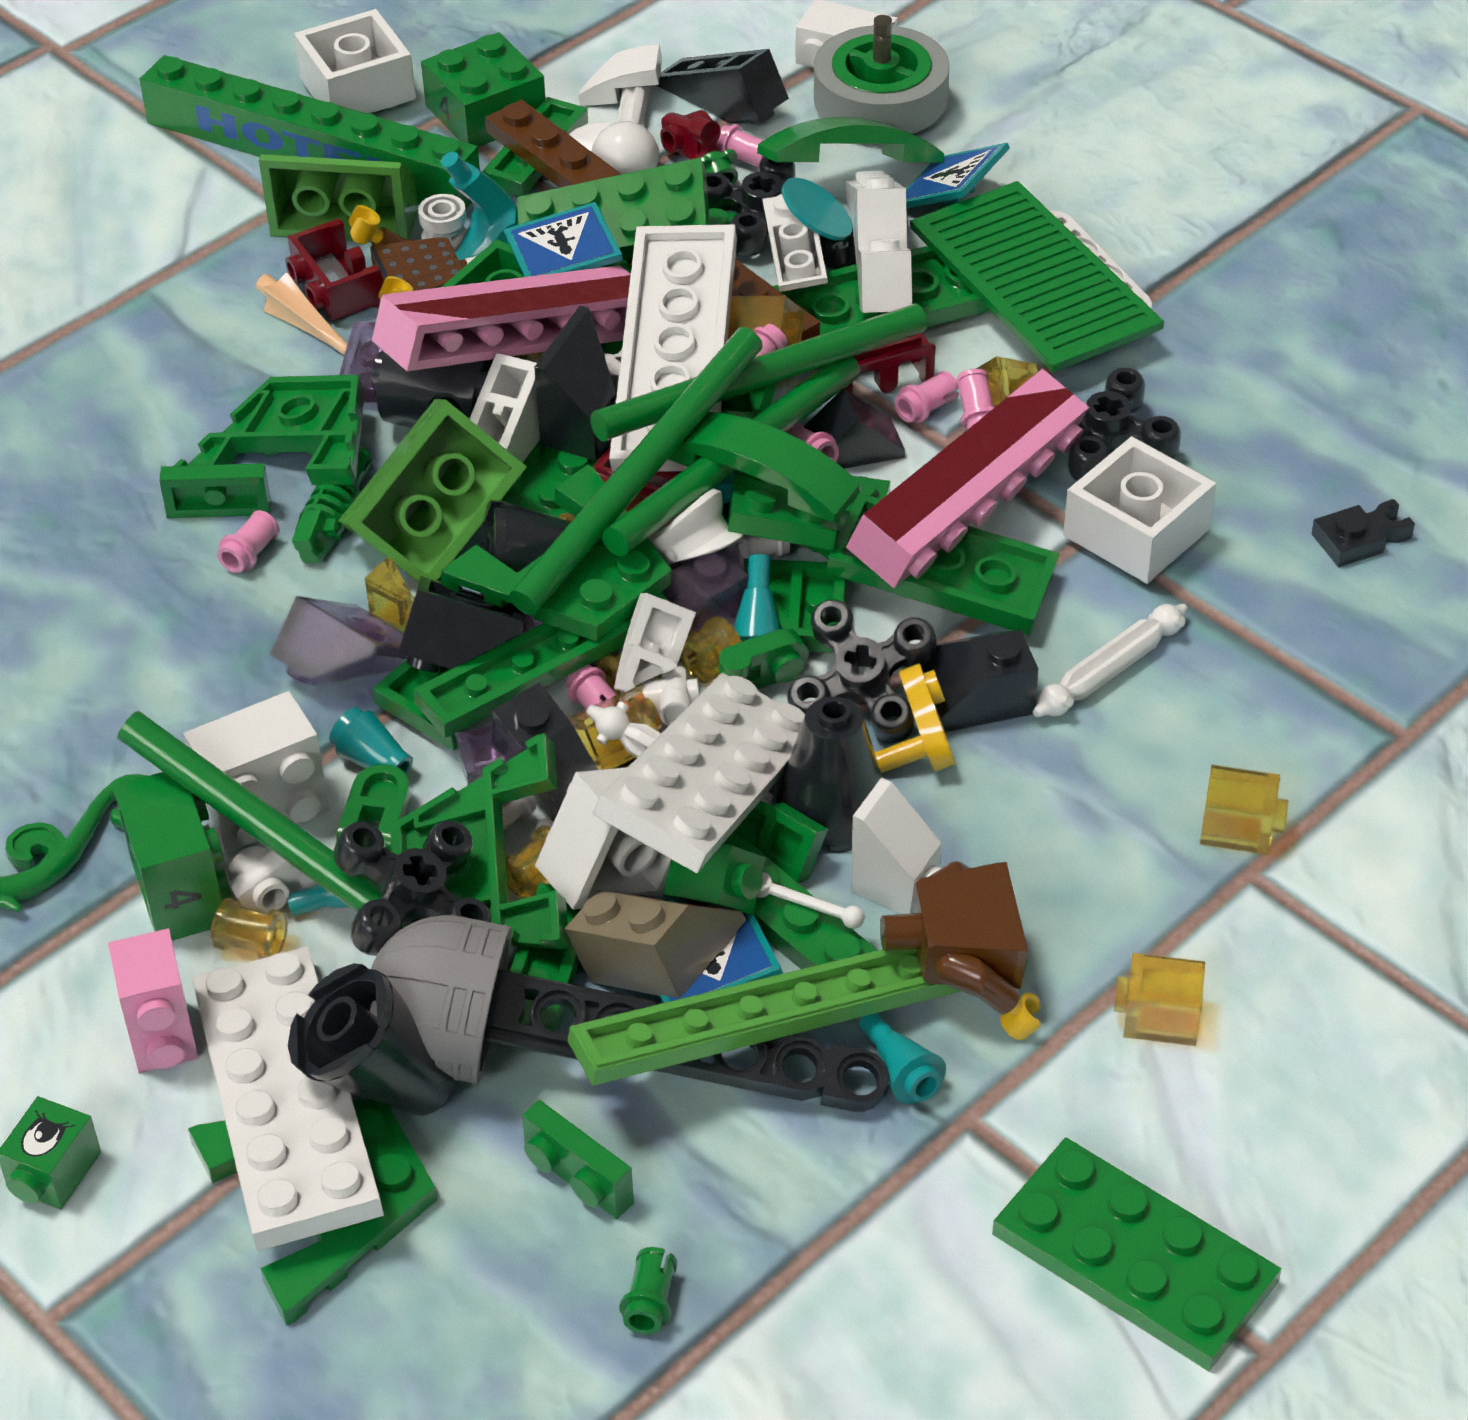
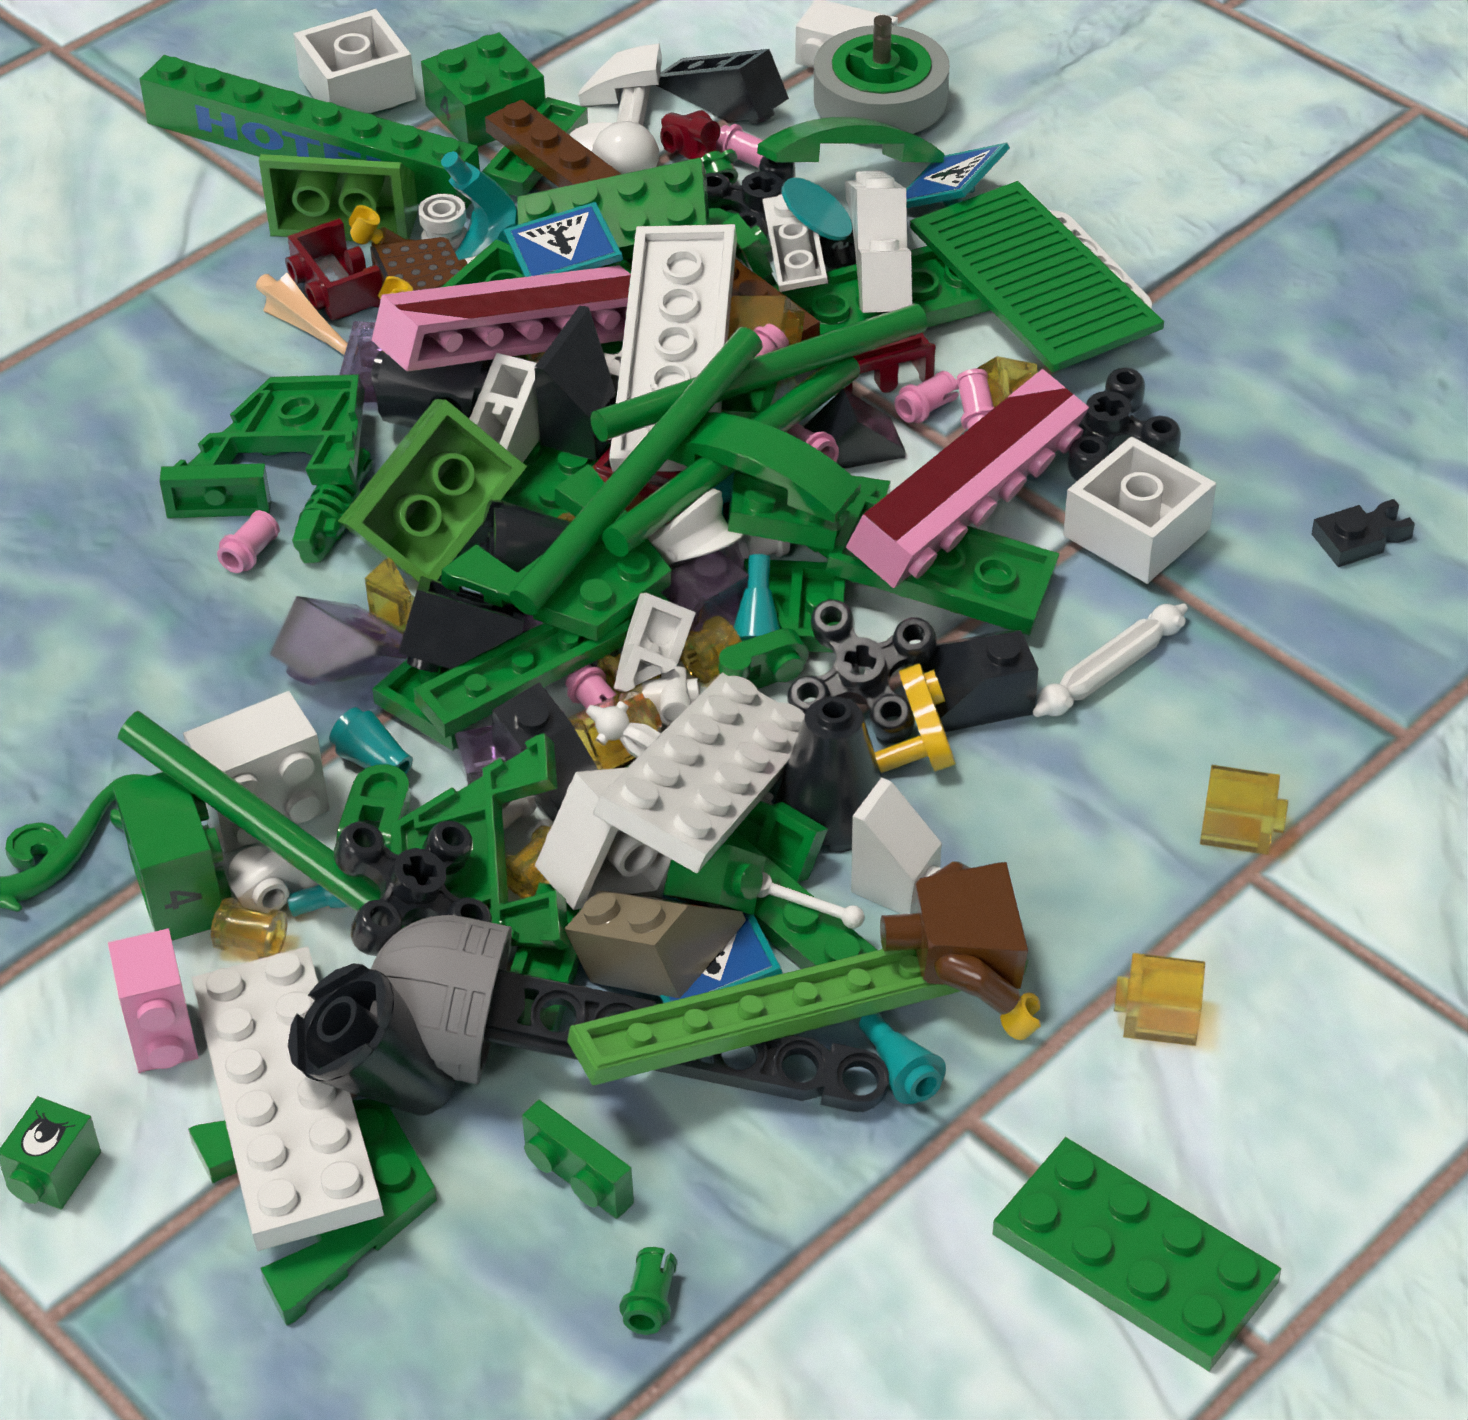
none -> green plate [721,213,778,286]

